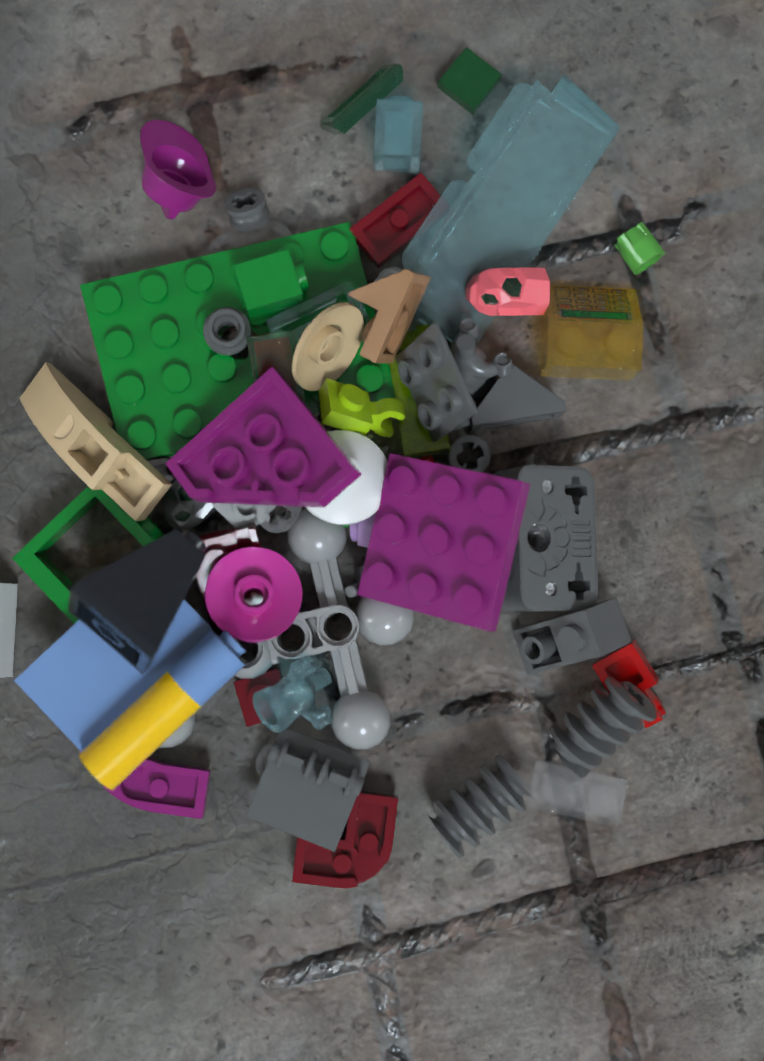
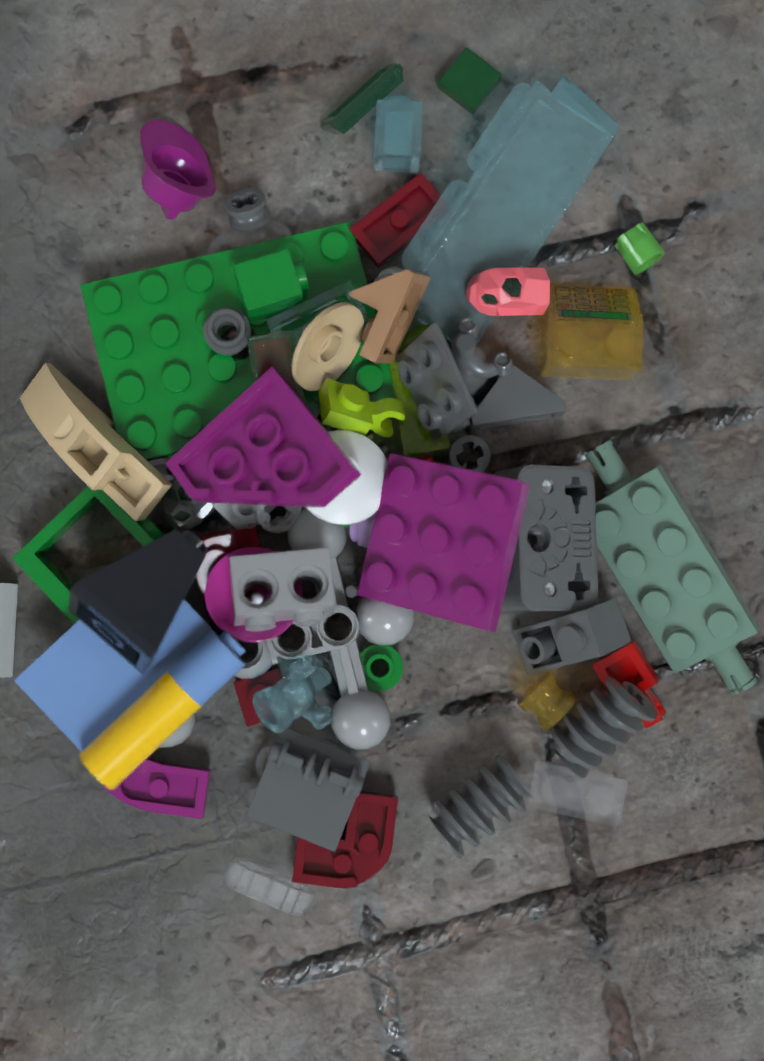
none -> clear beam [223,857,316,916]
none -> light grey brick [229,548,336,631]
none -> green plate [360,644,403,691]
none -> clear yellow wheel [517,671,577,731]
none -> sand green plate [585,440,760,696]

